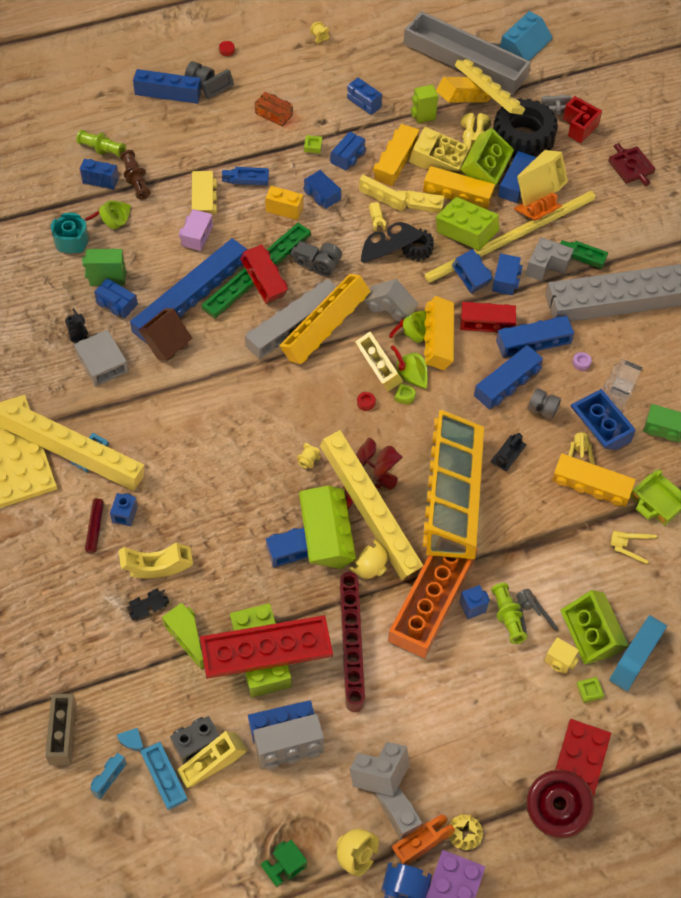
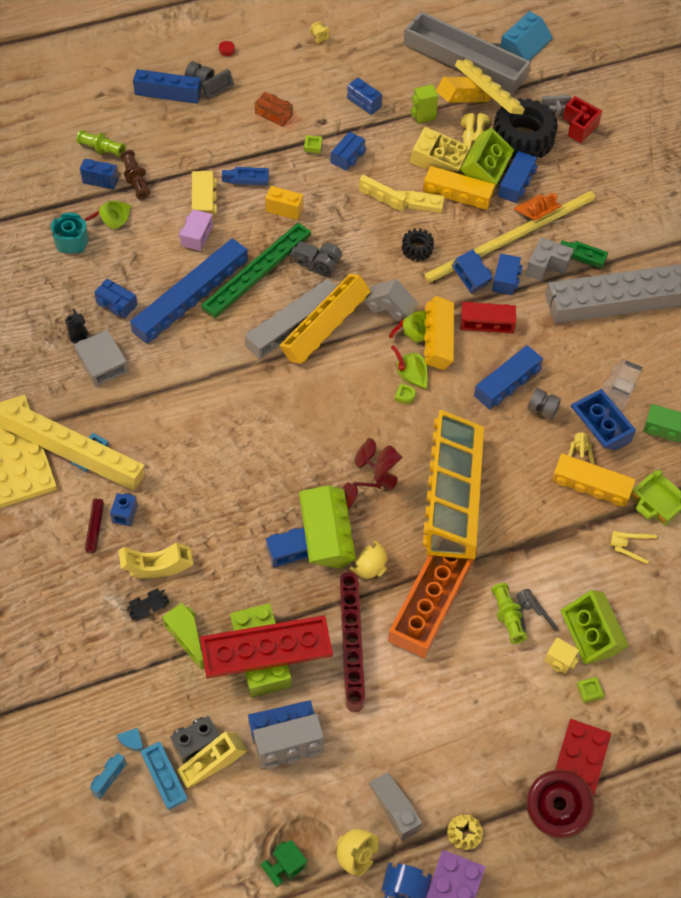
dark tan brick [45,694,77,765] -> none
bright green brick [82,248,126,286] -> none
reddish brown brick [138,308,193,361] -> none
red brick [240,244,288,304] -> none
light yellow brick [297,443,321,469] -> none
blue brick [303,170,341,209] -> none
light yellow brick [320,430,423,581] -> none
light grey brick [350,742,410,797] -> none
light yellow brick [355,332,403,391] -> none
red tile [357,392,376,411] -> none
black piece [361,222,422,262] -> none
light yellow bar [369,202,386,231] -> none
yellow brick [373,123,420,186] -> none
orange hinge [392,814,455,865] -> none
lime brick [436,197,499,251] -> none
blue brick [459,585,490,619] -> none
black hinge [491,433,527,472] -> none
blue brick [496,316,574,358] -> none
light yellow slope [517,150,568,206] -> none
lavender tile [572,352,592,371] -> none
dark red plate [608,143,656,186] -> none
dark azure beam [609,615,668,692] -> none

